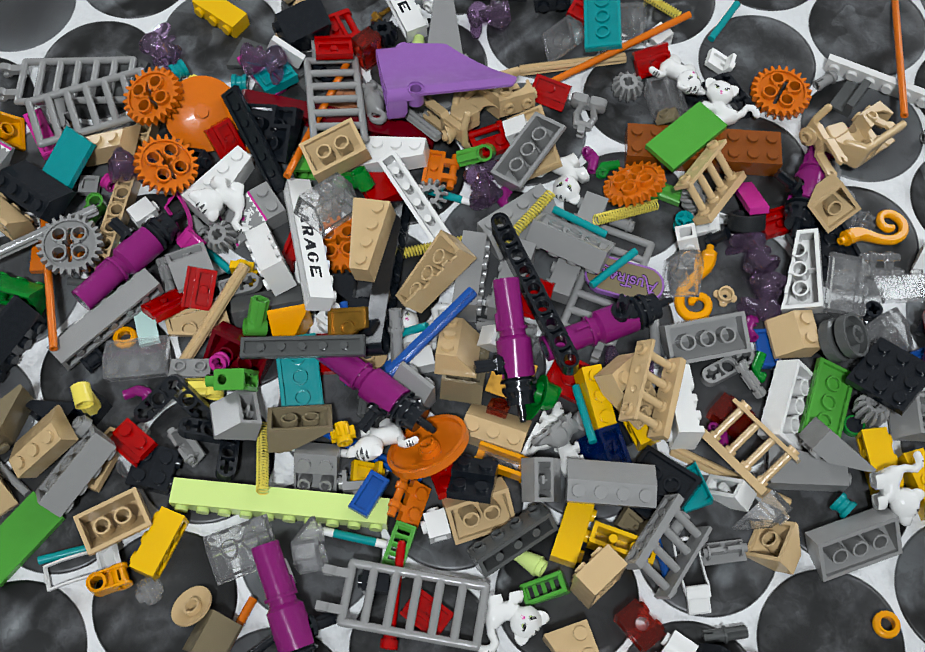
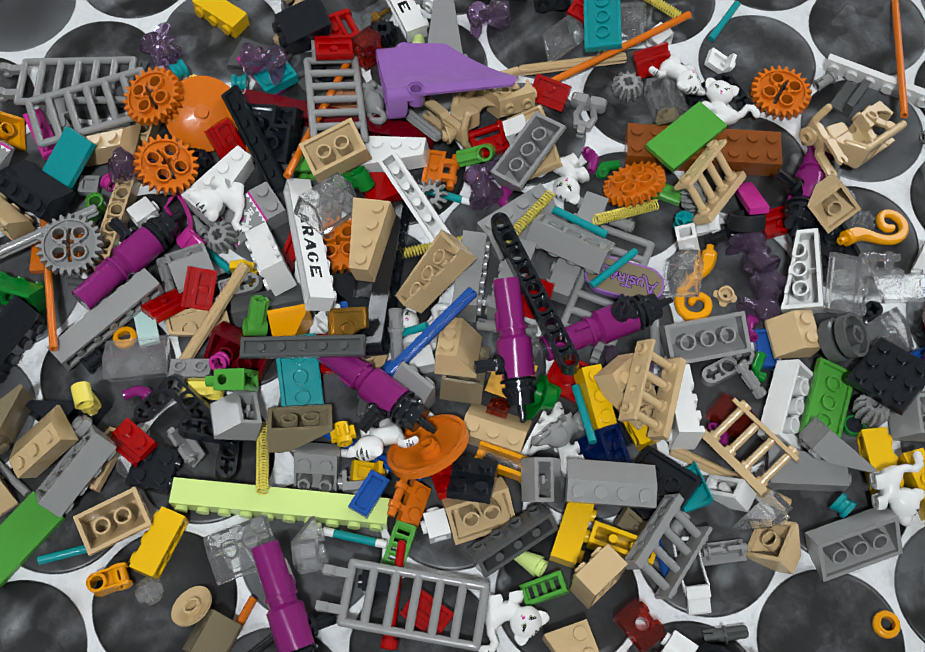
white piece [42,543,121,592] -> none
white tile [267,35,306,69] -> none
white brick [477,324,499,353] -> none

